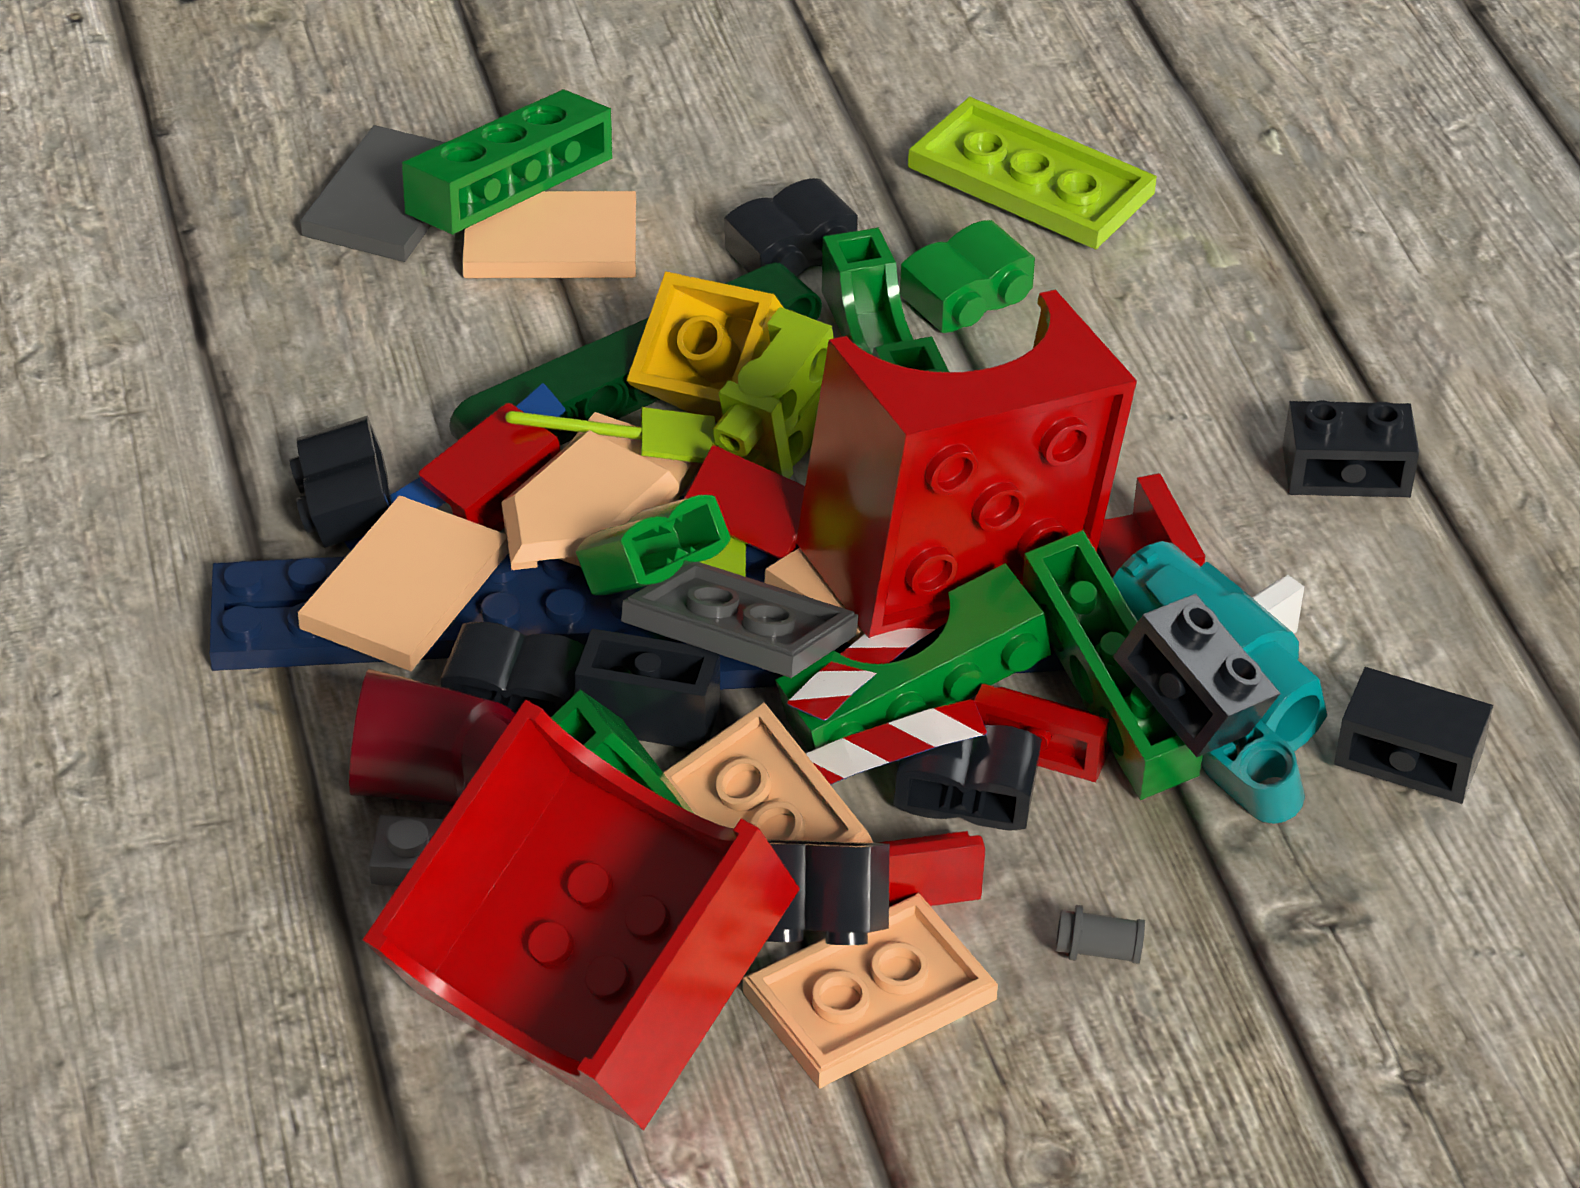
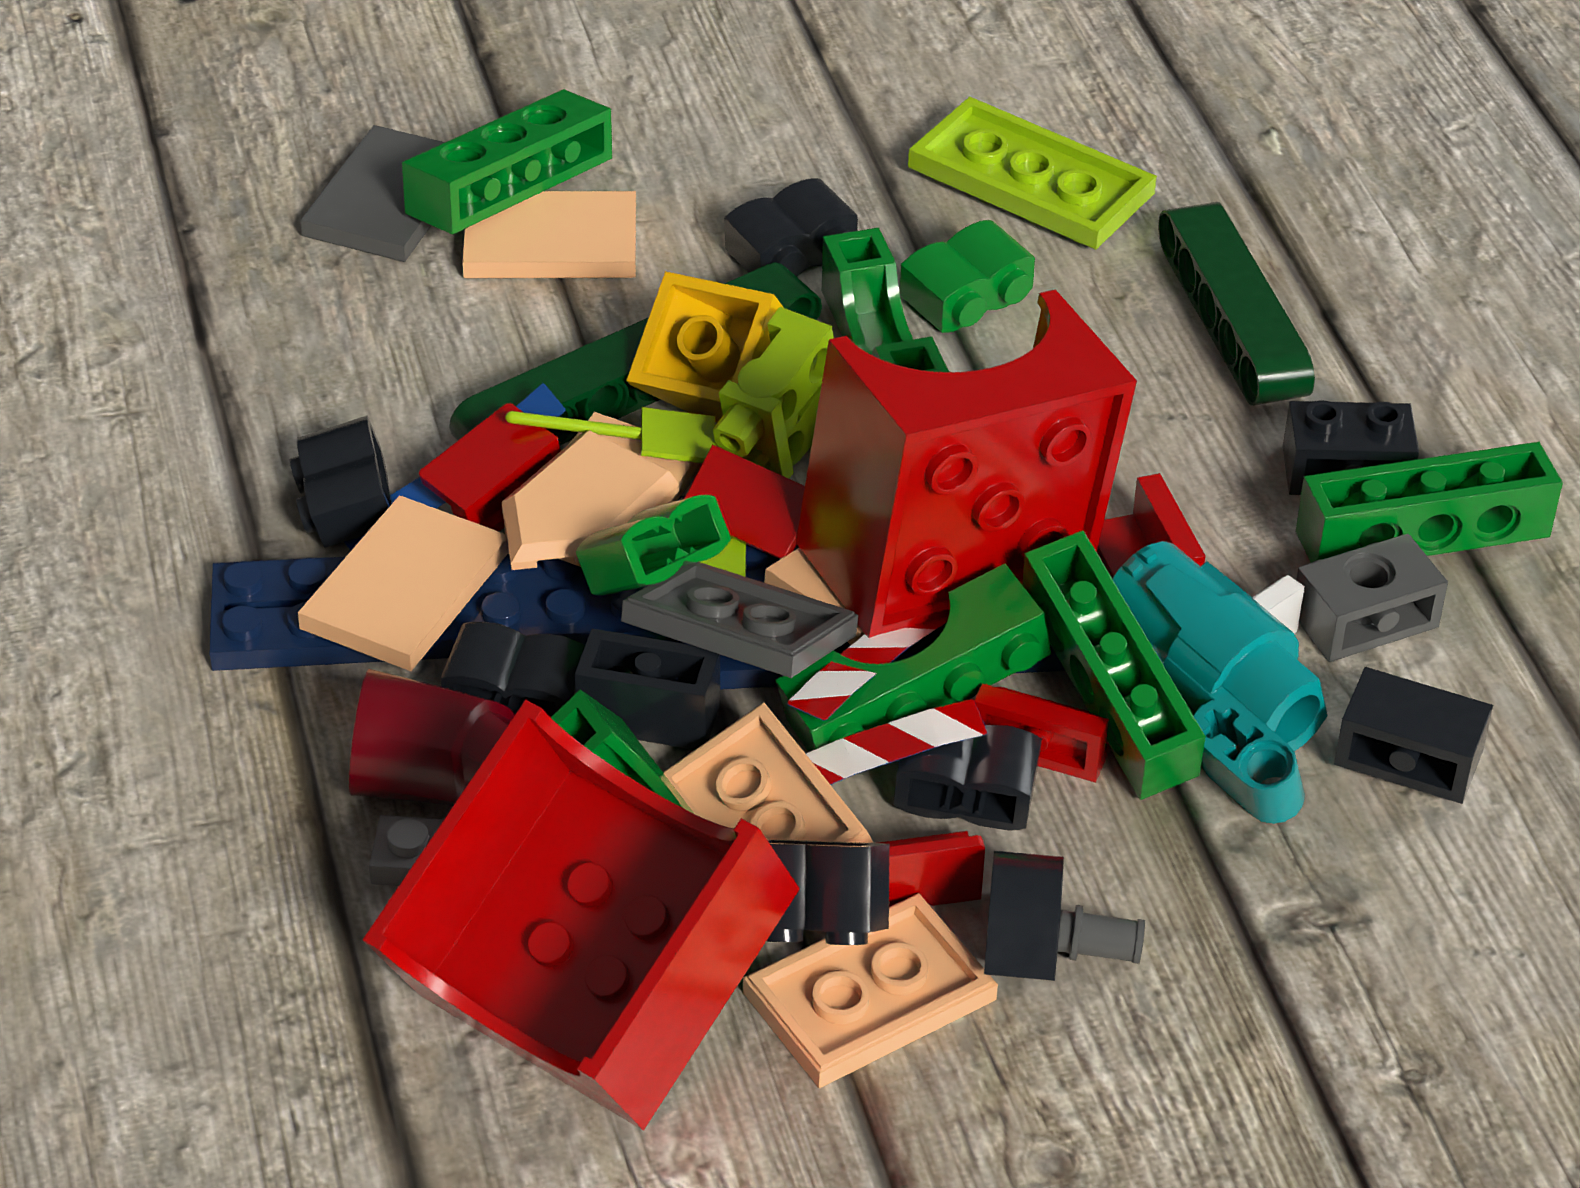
black brick [1113,594,1281,758] -> none
none -> black brick [984,851,1064,981]
none -> dark green beam [1158,202,1315,406]
none -> green brick [1295,441,1563,563]
none -> dark grey brick [1296,534,1448,662]

